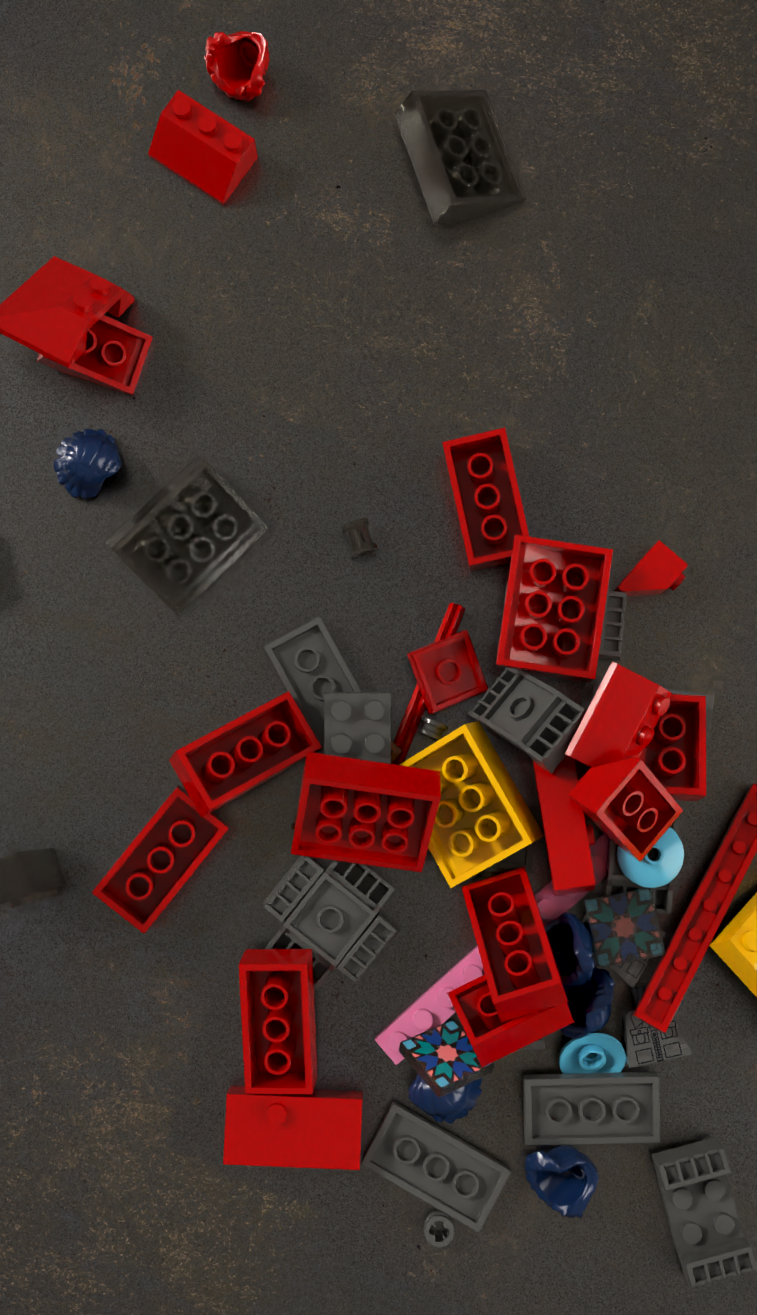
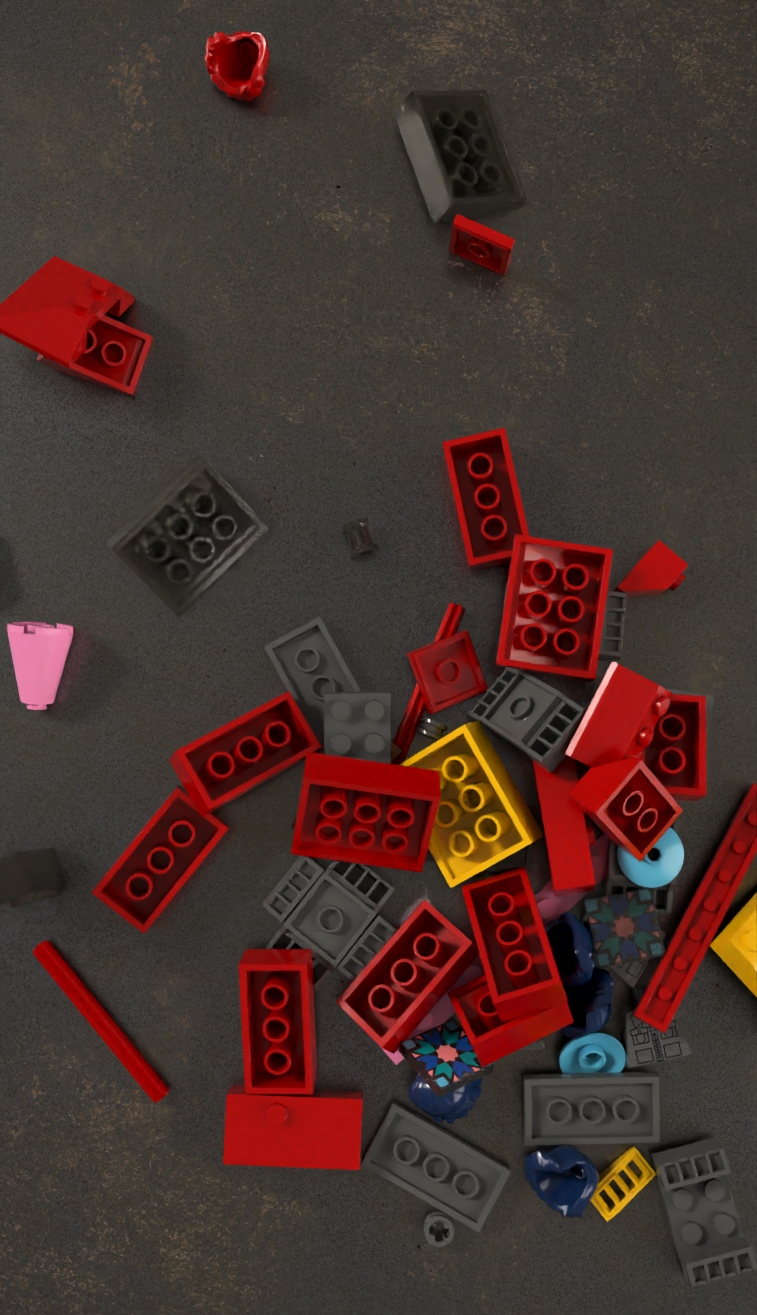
dark blue hair [53,429,121,499] -> none
red slope [148,90,258,205] -> none
none -> bright pink cone [7,622,74,710]
none -> red axle [32,940,169,1103]
none -> red brick [336,899,479,1054]
none -> red tile [449,214,515,275]
none -> yellow slope [590,1145,656,1222]

